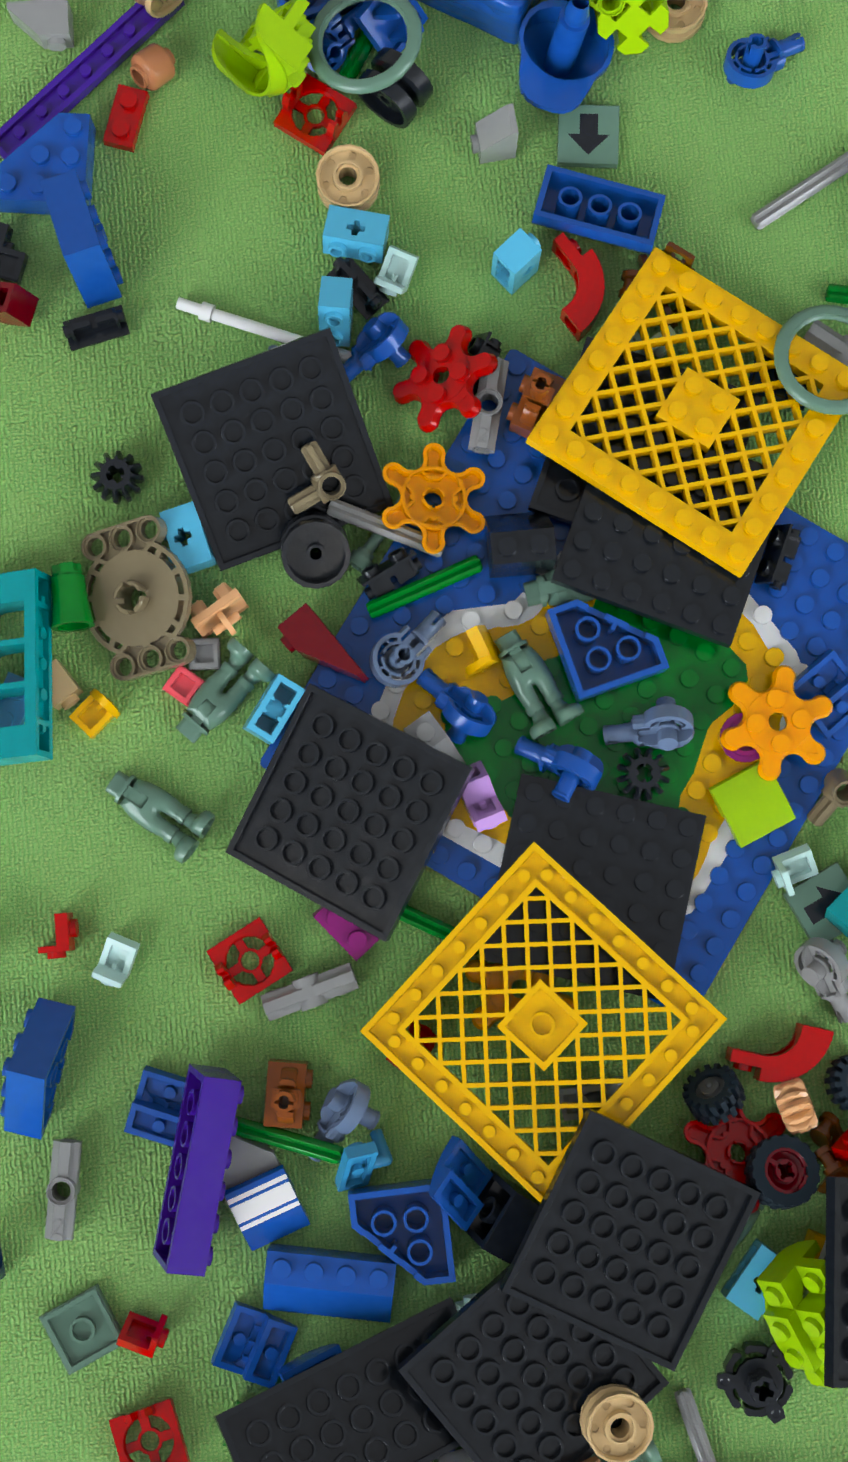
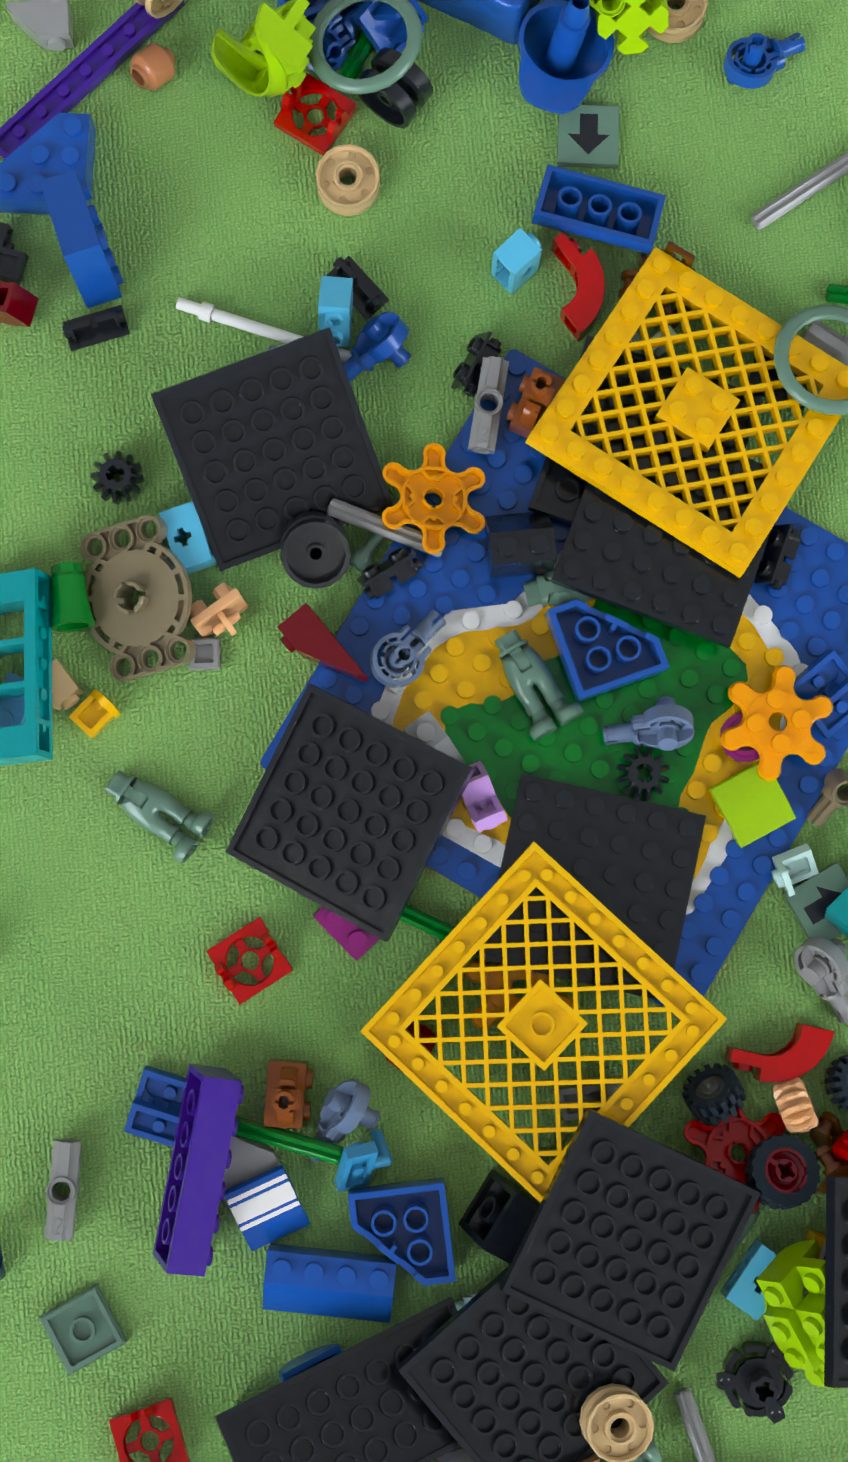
blue brick [0,998,76,1140] -> none
red bracket [38,912,79,959] -> none
light aqua bracket [91,932,140,988] -> none
red plate [103,84,149,153] -> none
red bracket [116,1311,170,1358] -> none
coral tile [162,666,205,707] -> none
sand green piece [176,637,276,743] -> none
blue slope [211,1300,298,1388] -> none
medium azure brick [242,673,305,744] -> none
light grey piece [260,962,359,1022] -> none
dark tan axle [287,441,346,514] -> none
medium azure brick [322,205,390,264] -> none
green axle [366,555,483,618] -> none
light aqua bracket [373,245,419,297] -> none
red plate [393,325,498,433] -> none
blue pin [416,668,497,745] -> none
blue slope [429,1136,493,1231] -> none
yellow tile [465,625,501,677] -> none
light grey slope [470,103,519,164] -> none
blue pin [514,735,604,803] -> none

